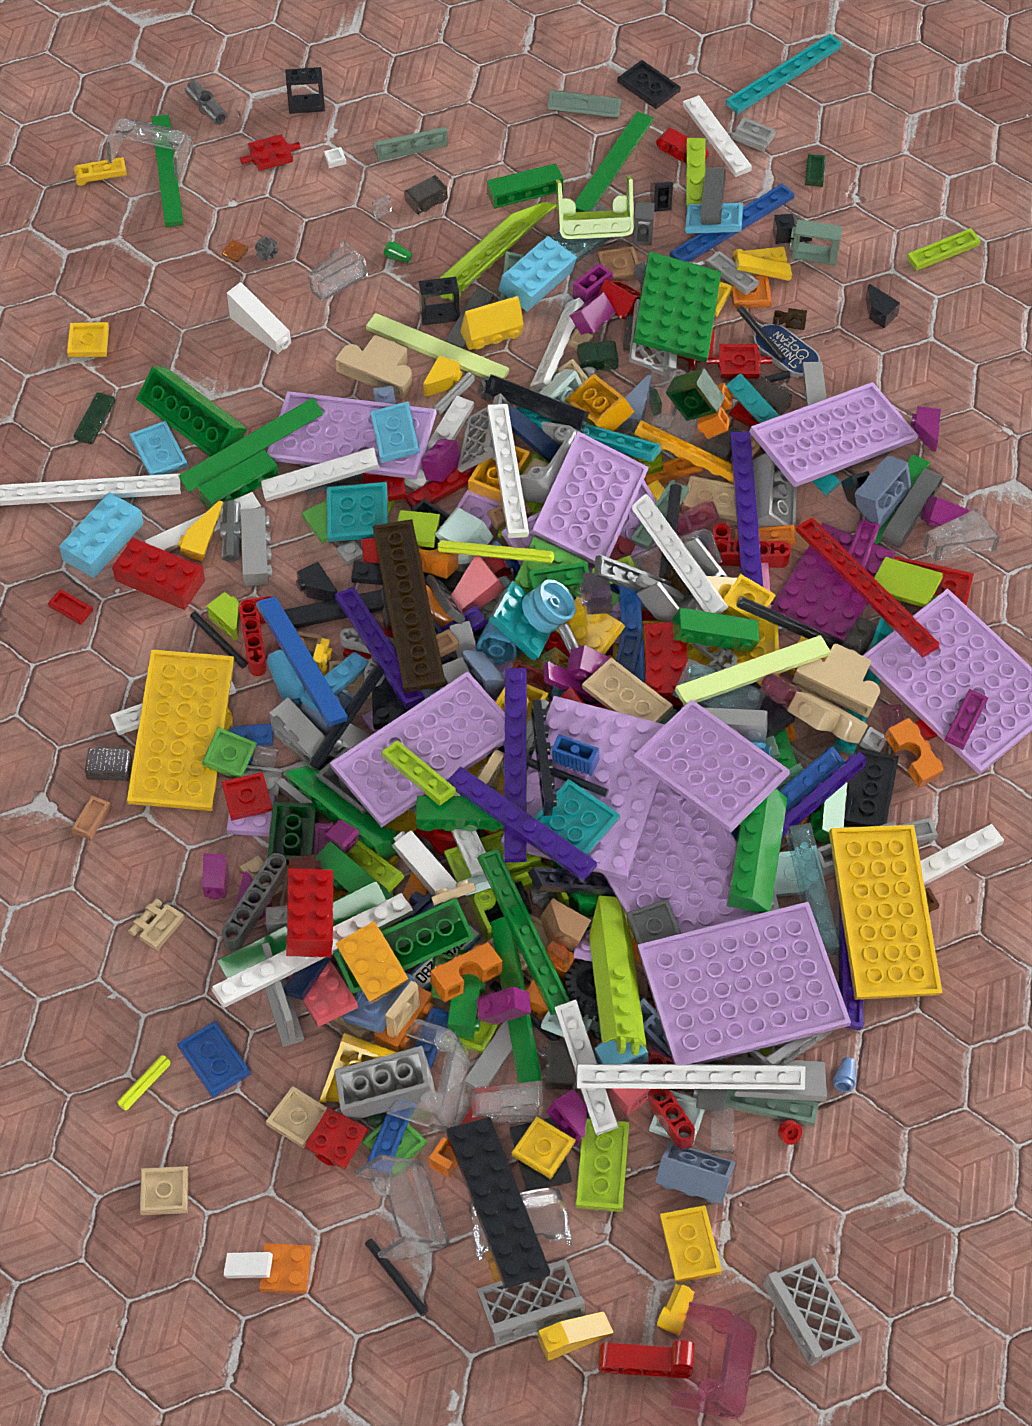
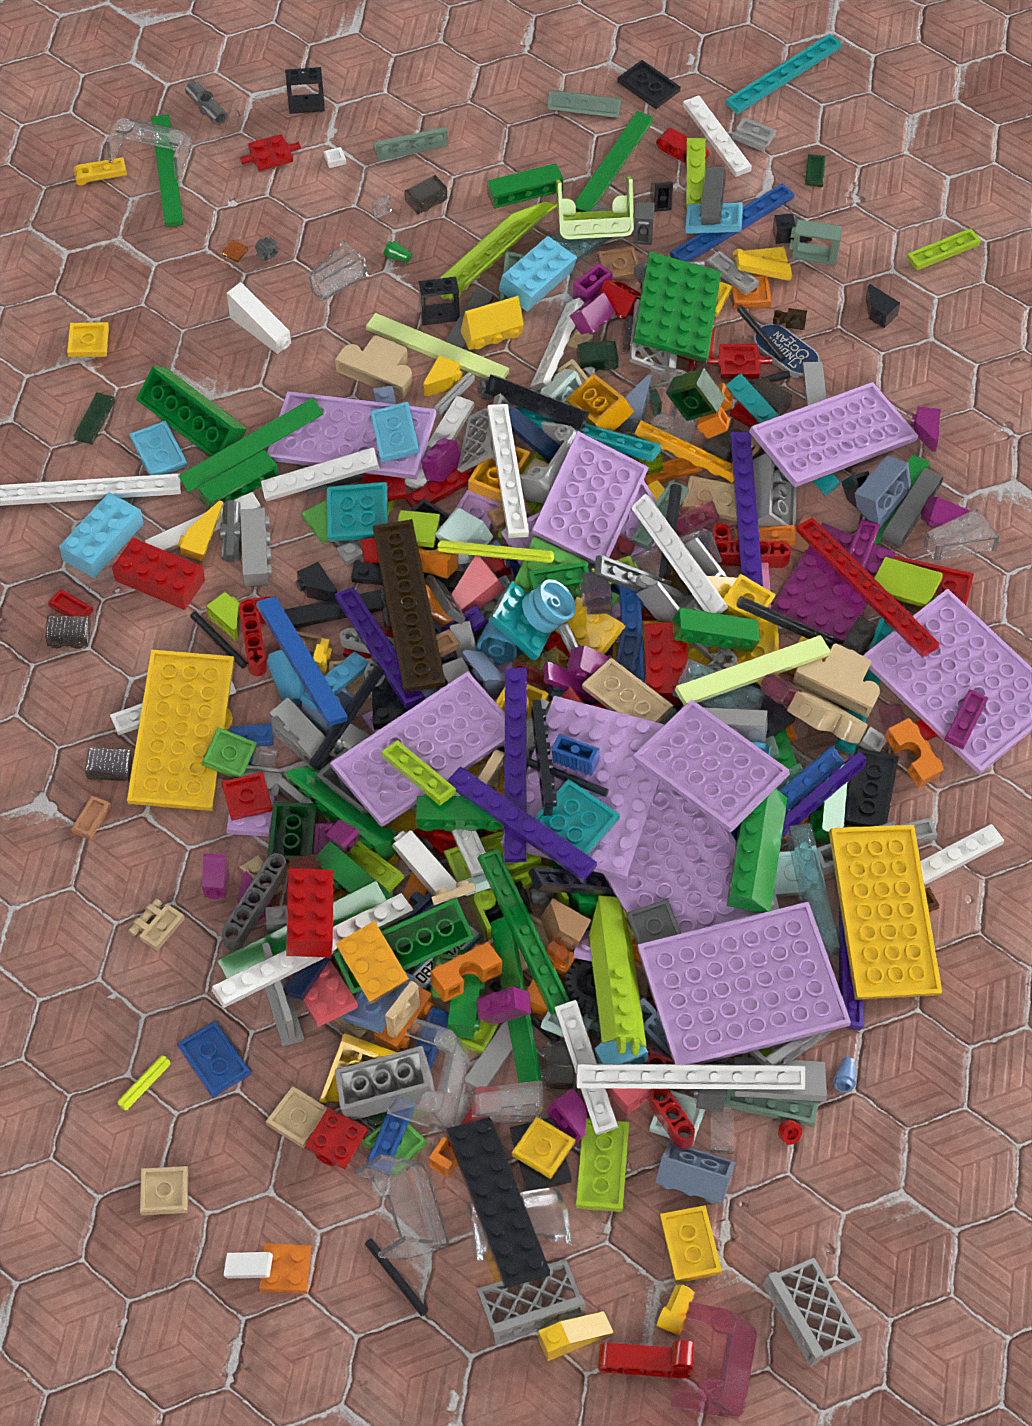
none -> clear smoke brick [45,616,91,649]

